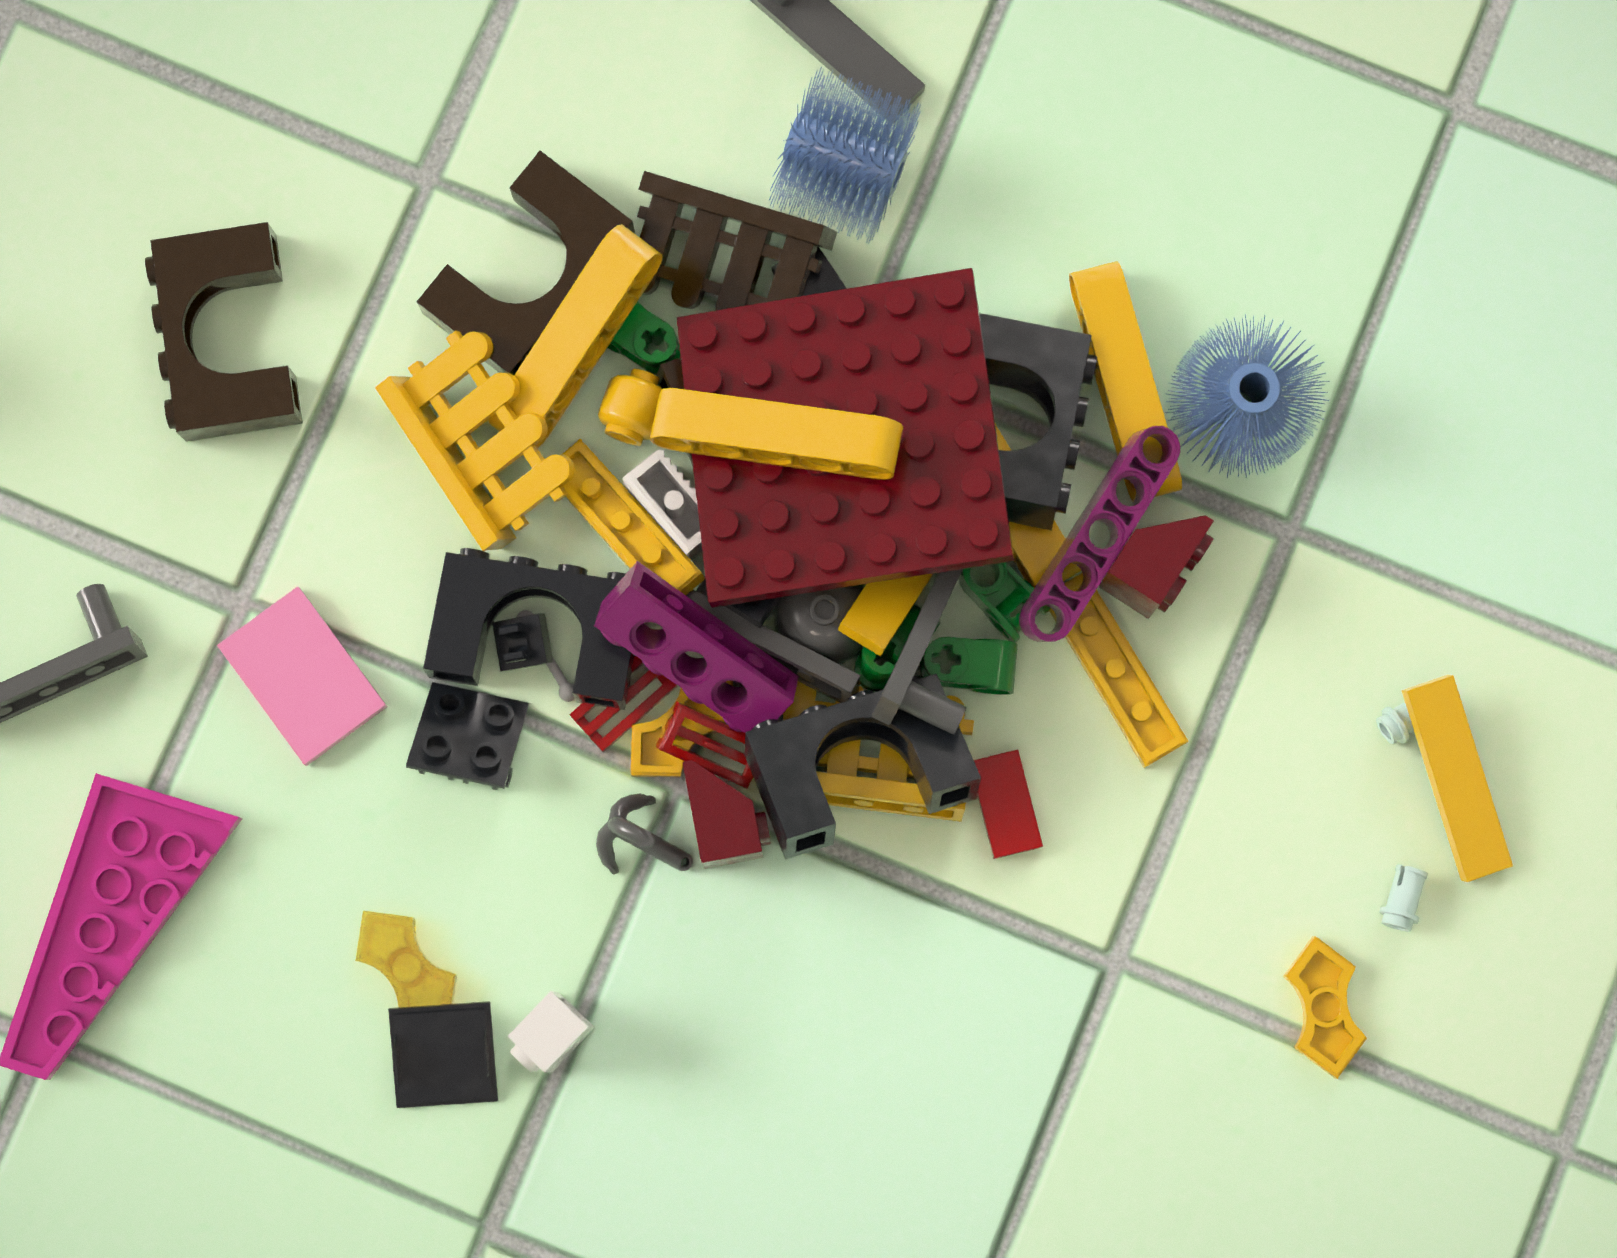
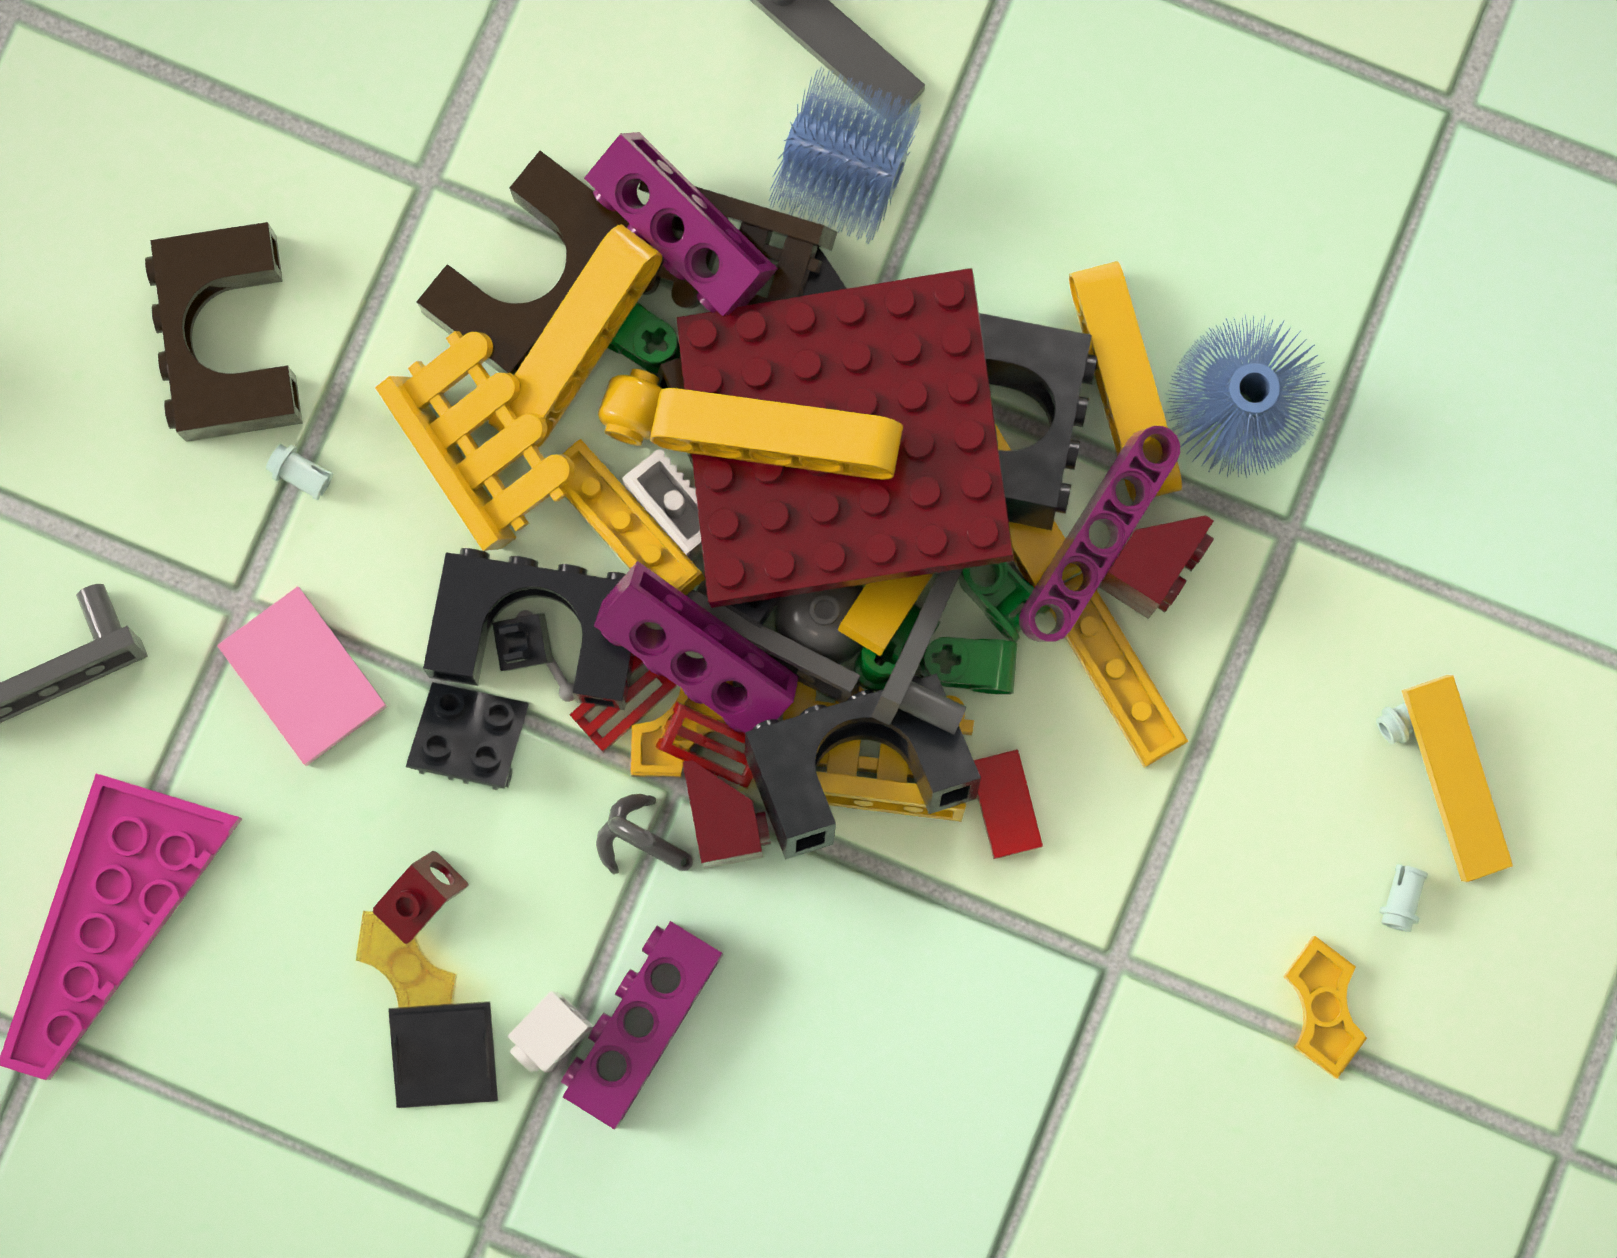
none -> light aqua pin [266,444,333,500]
none -> dark red bracket [373,851,469,944]
none -> magenta brick [561,921,724,1130]
none -> magenta brick [584,132,778,316]

